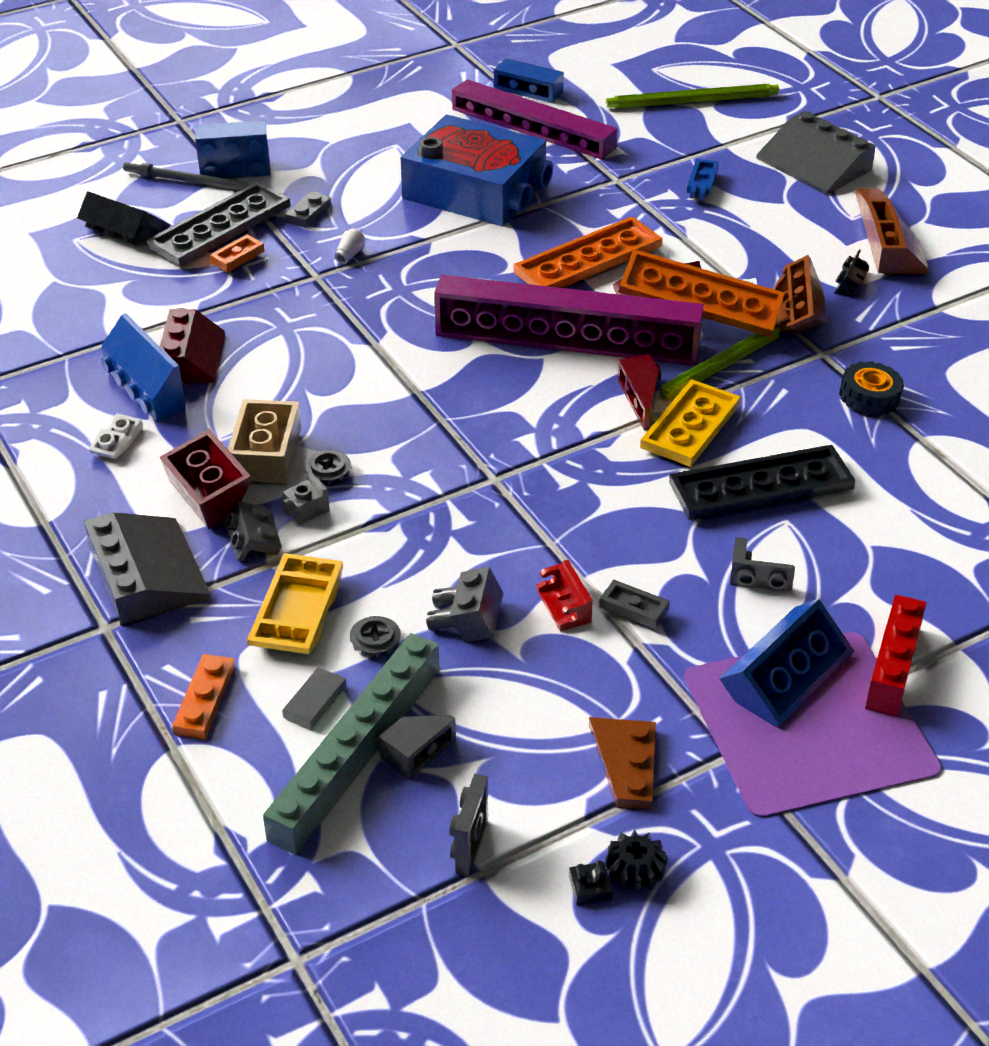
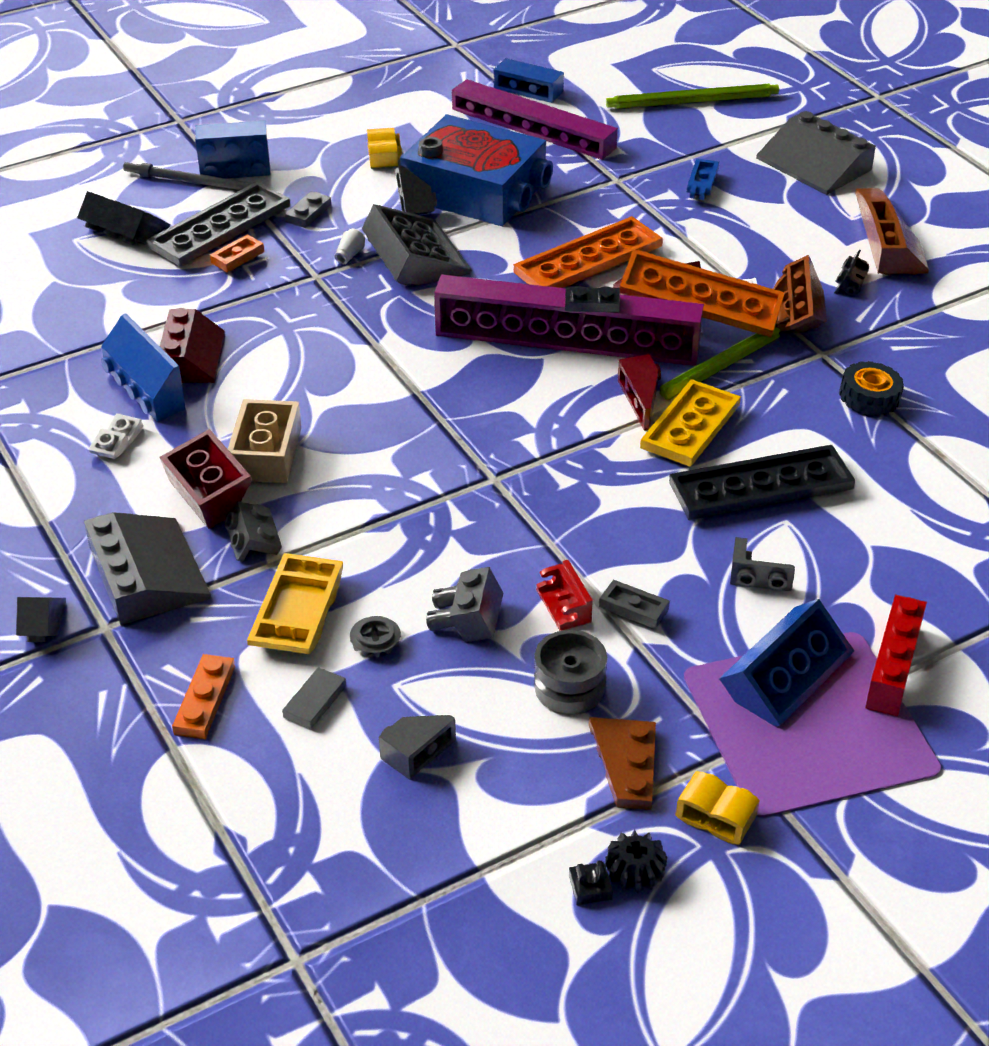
sand green brick [263,633,440,855] -> none
dark grey brick [281,473,330,525] -> none
dark grey gear [305,450,351,485] -> none
dark grey plate [449,774,489,877] -> none
none -> dark grey slope [16,597,66,642]
none -> dark grey slope [362,204,472,285]
none -> yellow brick [367,127,402,168]
none -> dark grey slope [395,166,437,215]
none -> dark grey wheel [534,630,608,714]
none -> black plate [565,286,620,313]
none -> yellow brick [675,771,760,845]

